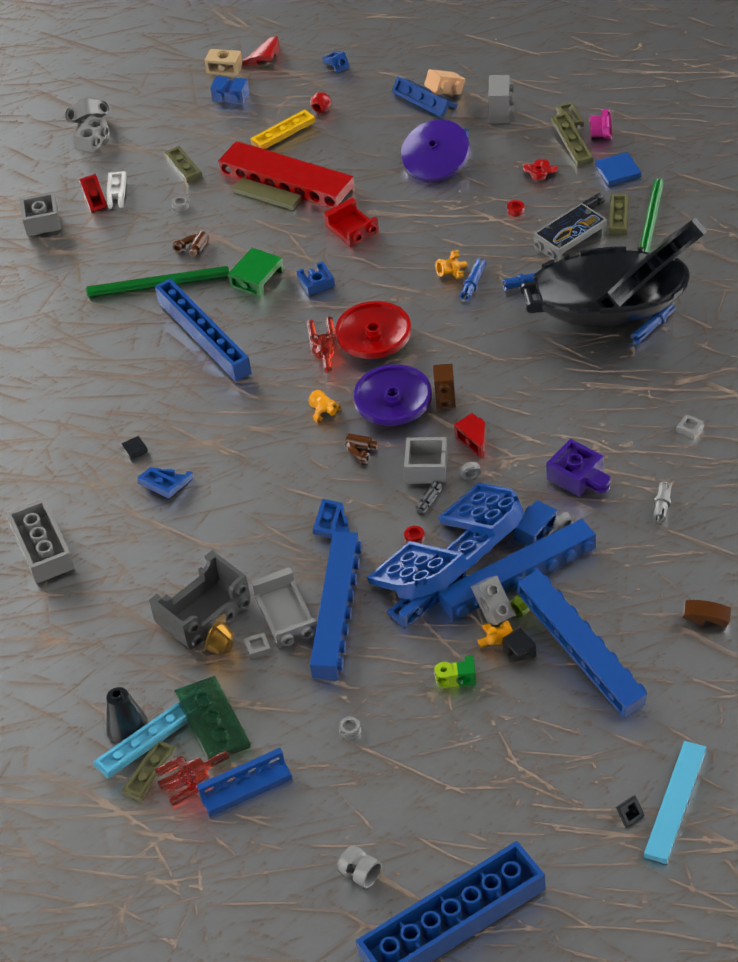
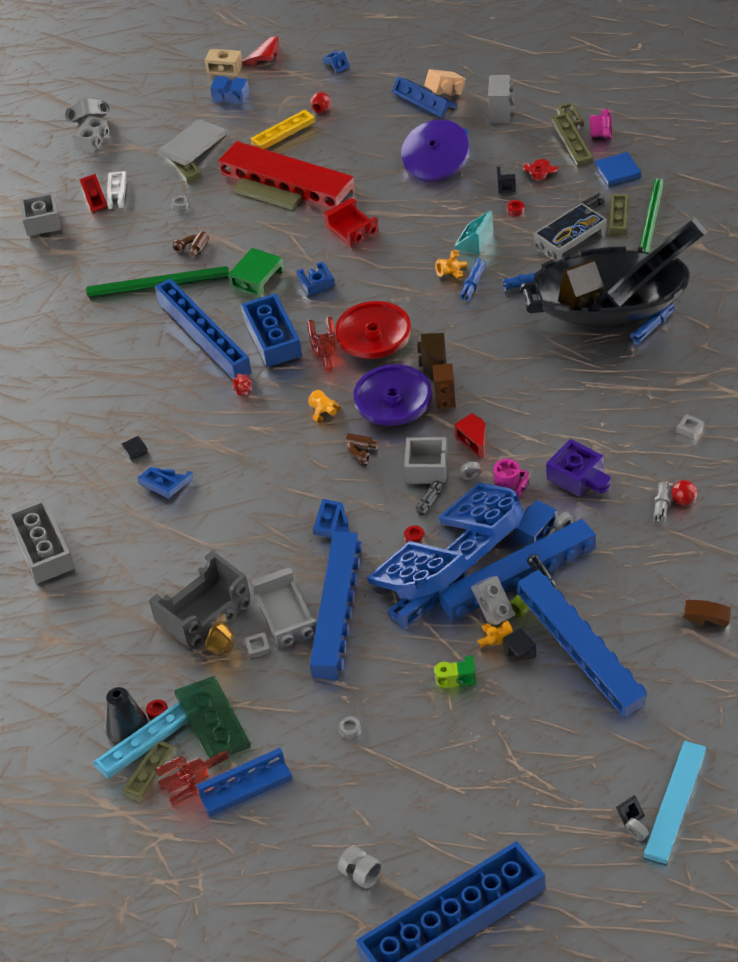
none -> red tile [146,699,168,721]
none -> light grey tile [158,119,226,166]
none -> red plant [233,374,252,396]
none -> blue brick [241,293,302,367]
none -> dark brown slope [417,333,446,382]
none -> teal slope [454,210,493,255]
none -> dark pink piece [493,459,530,498]
none -> black panel [497,167,516,193]
none -> black axle [527,554,556,588]
none -> dark brown slope [558,260,604,311]
none -> light grey tile [625,818,649,841]
none -> red piece [671,480,698,506]

